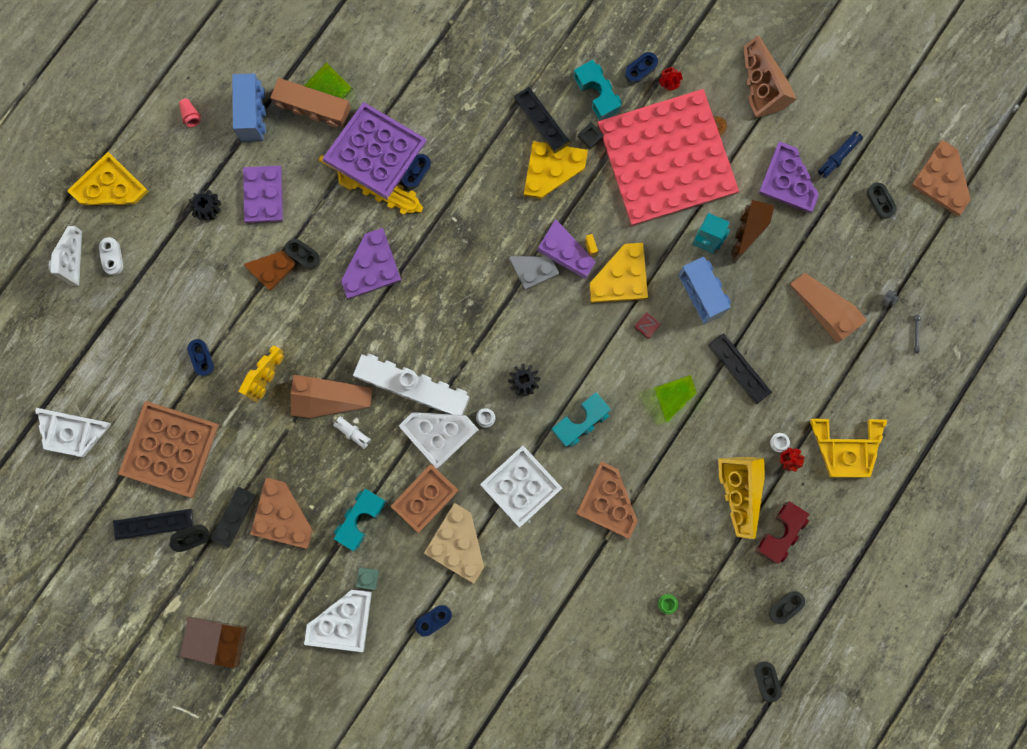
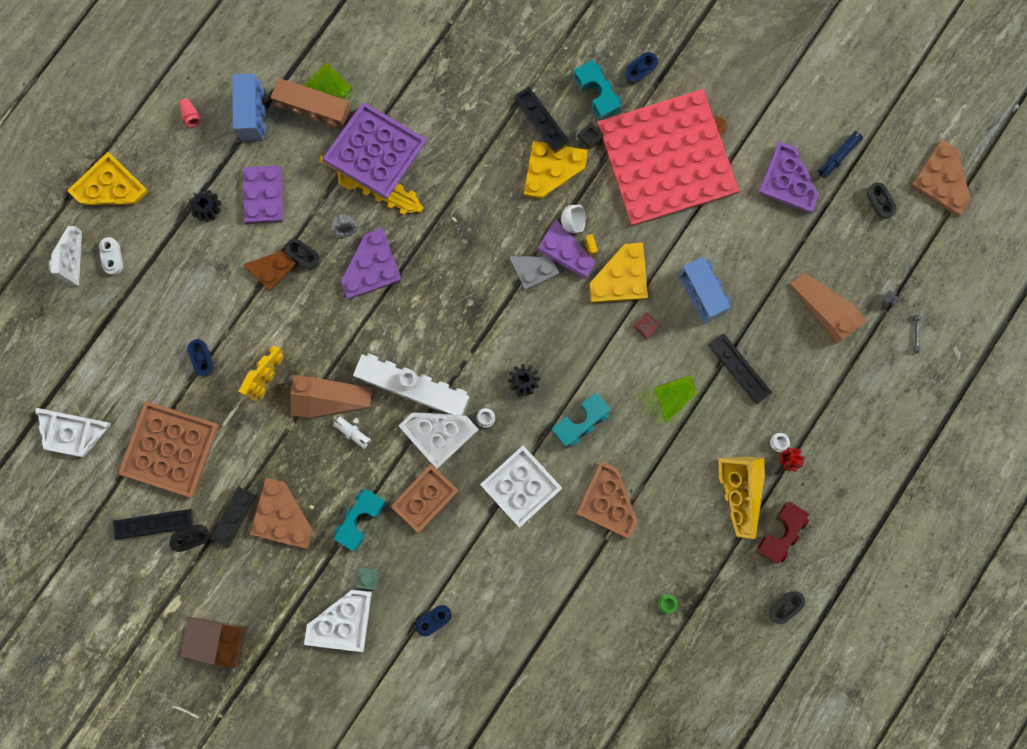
dark blue plate [402,154,431,189] -> none
tan plate [424,503,484,584] -> none
red gear [659,67,683,91] -> none
teal arch [692,213,730,254] -> none
reddish brown slope [731,200,775,264] -> none
nougat wedge [744,35,797,117] -> none
pearl dark grey plate [754,661,782,702] -> none
yellow wing [810,419,887,478] -> none
none -> light grey piece [331,214,358,238]
none -> white hair [561,205,586,233]

